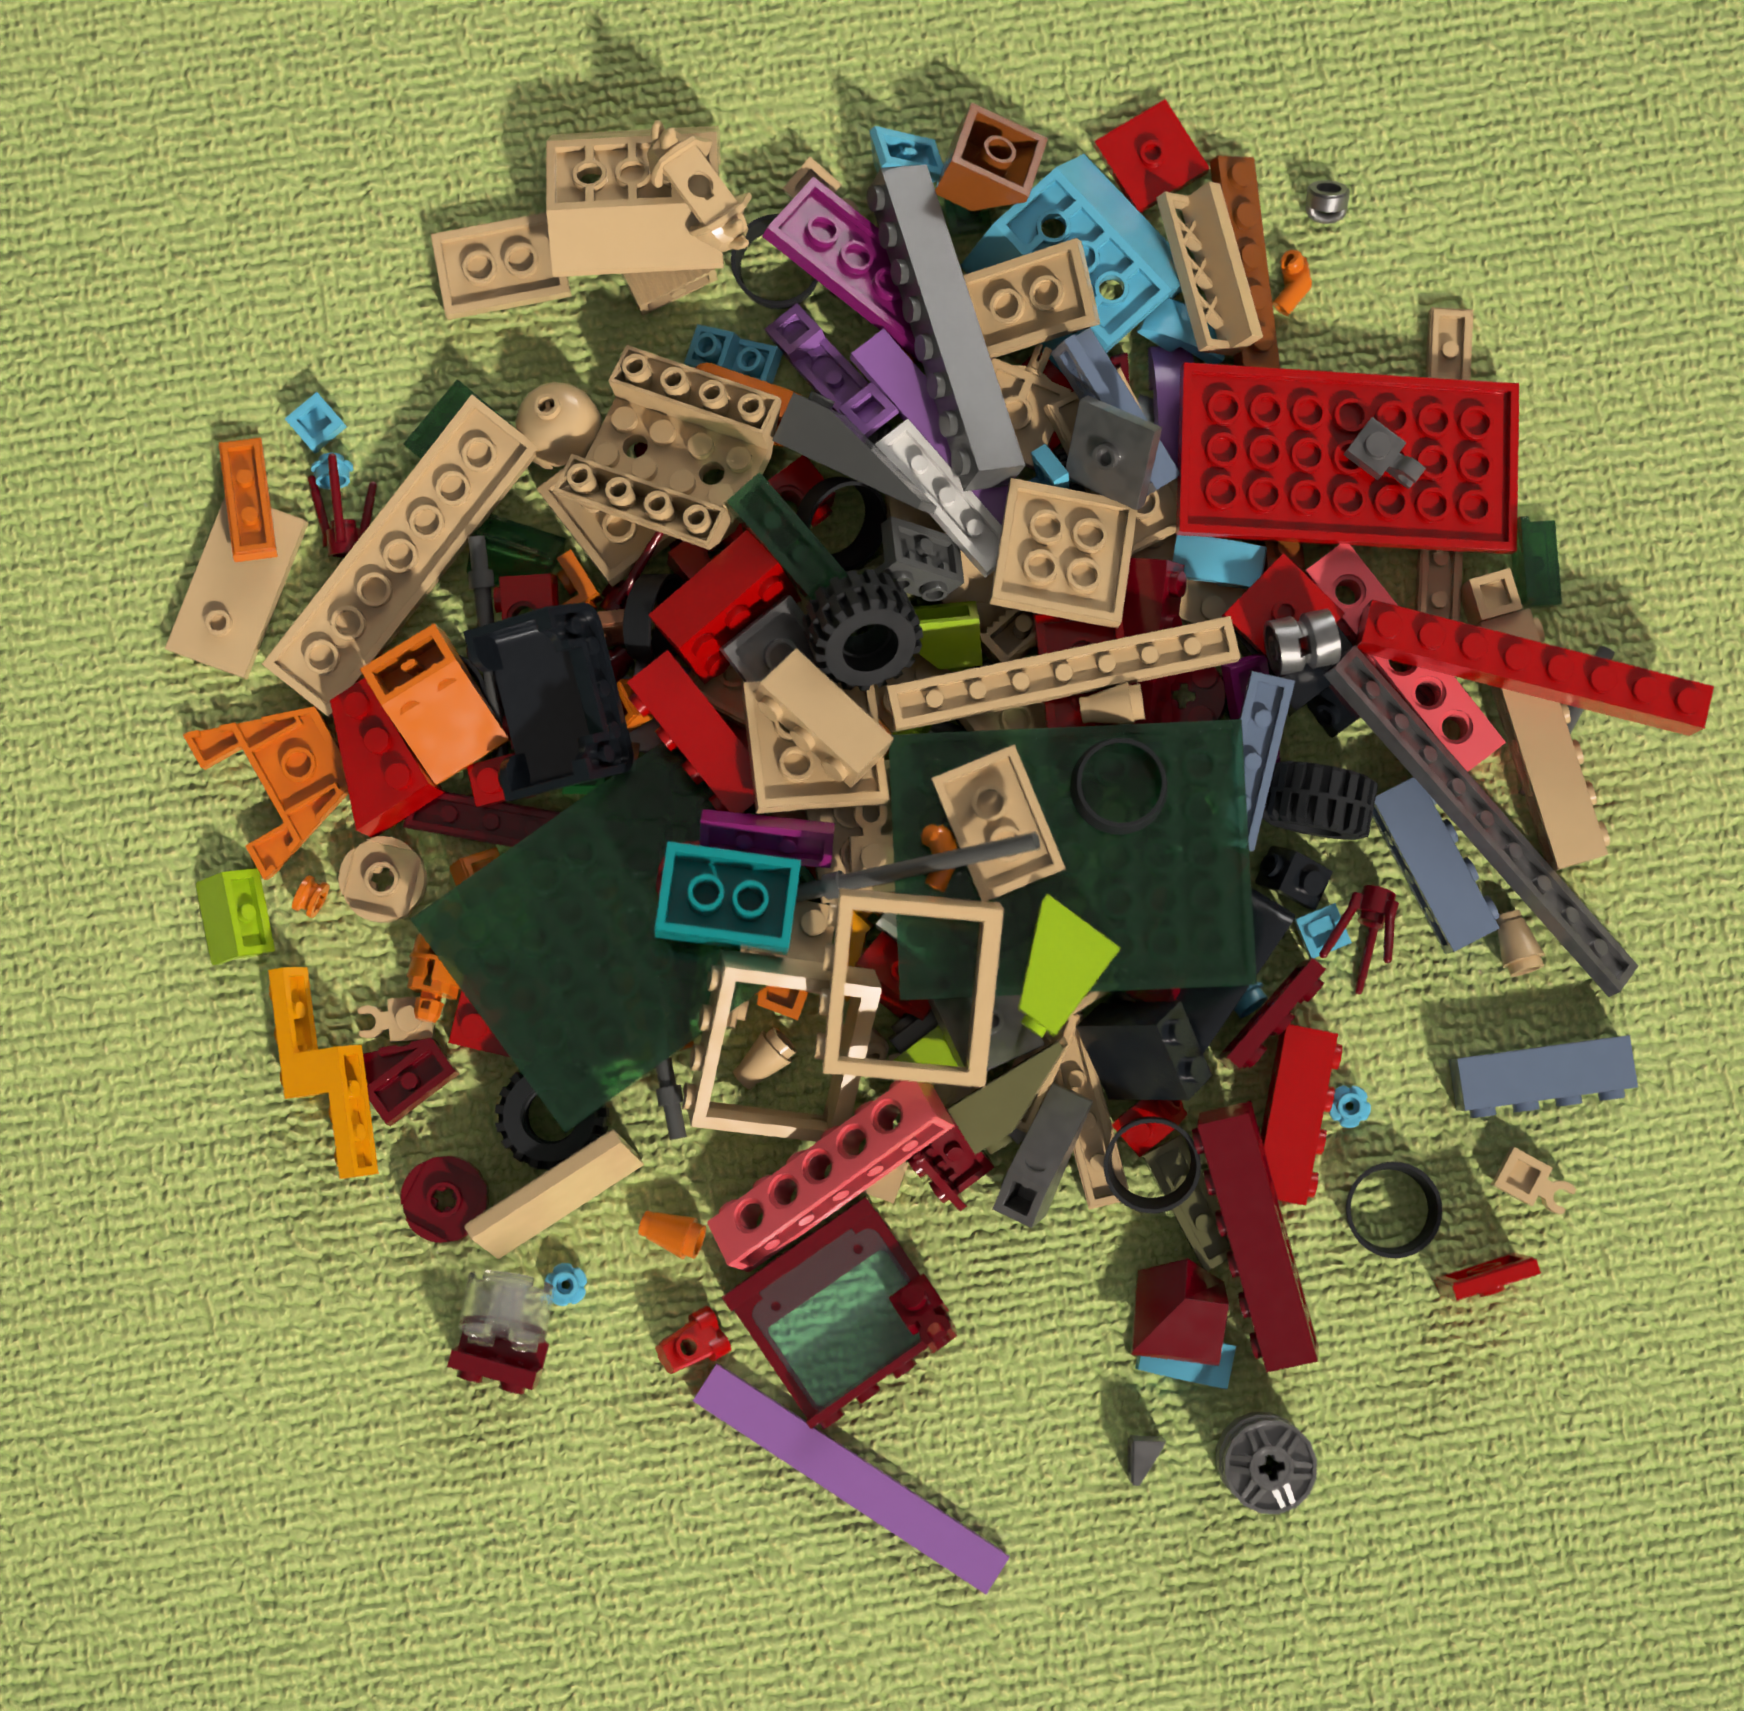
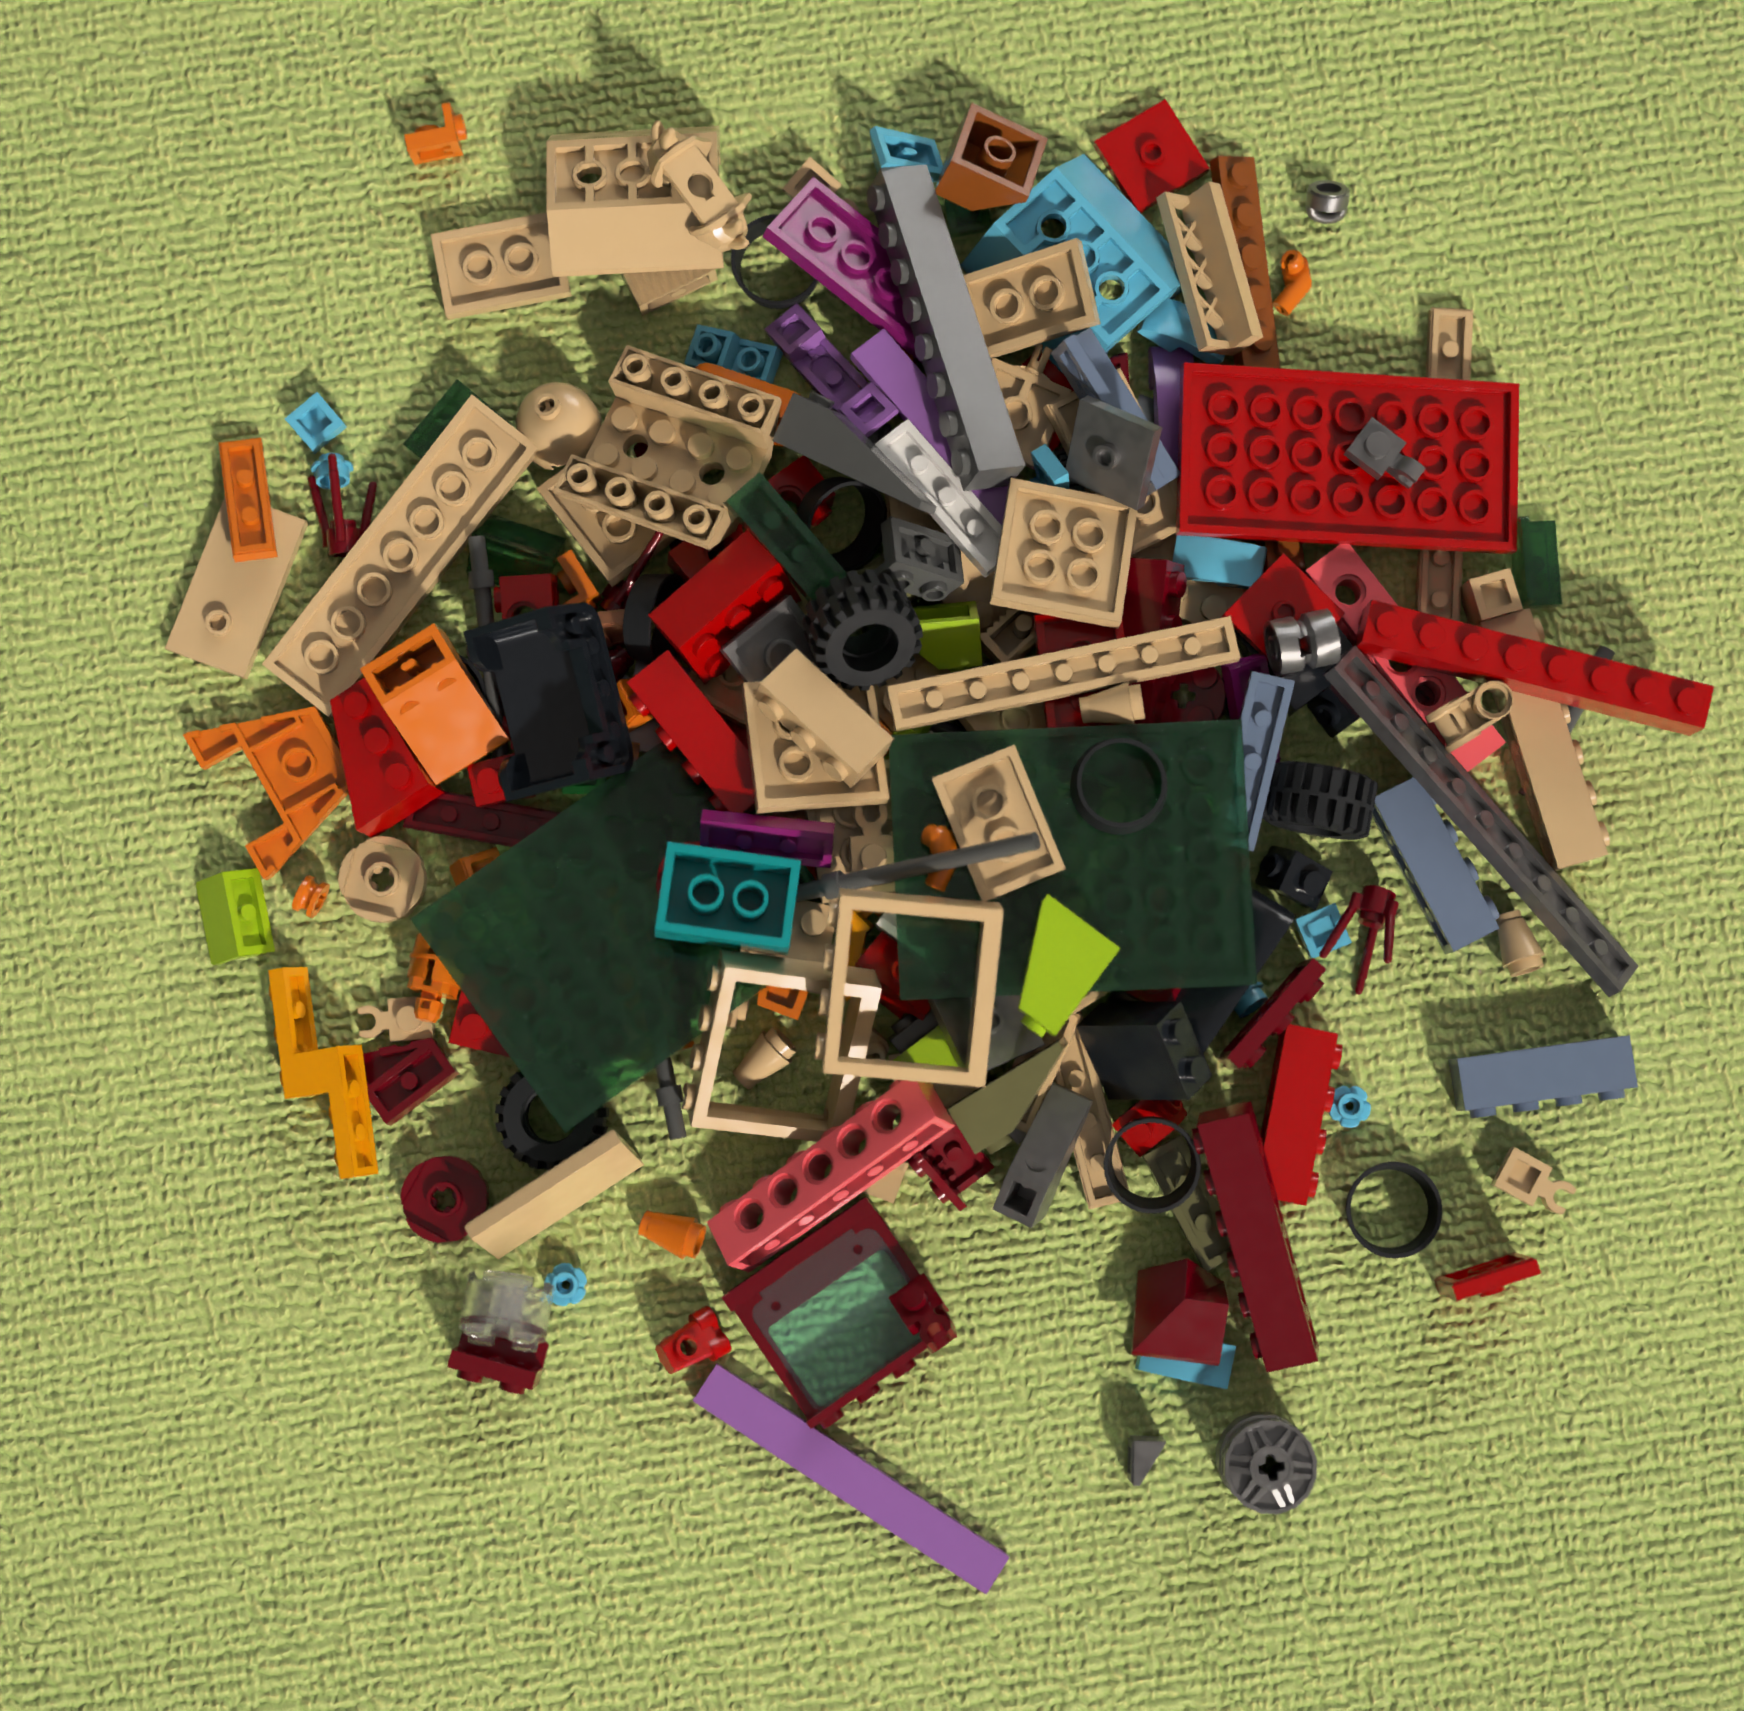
none -> orange bracket [404,102,468,165]
none -> tan piece [1425,681,1514,754]

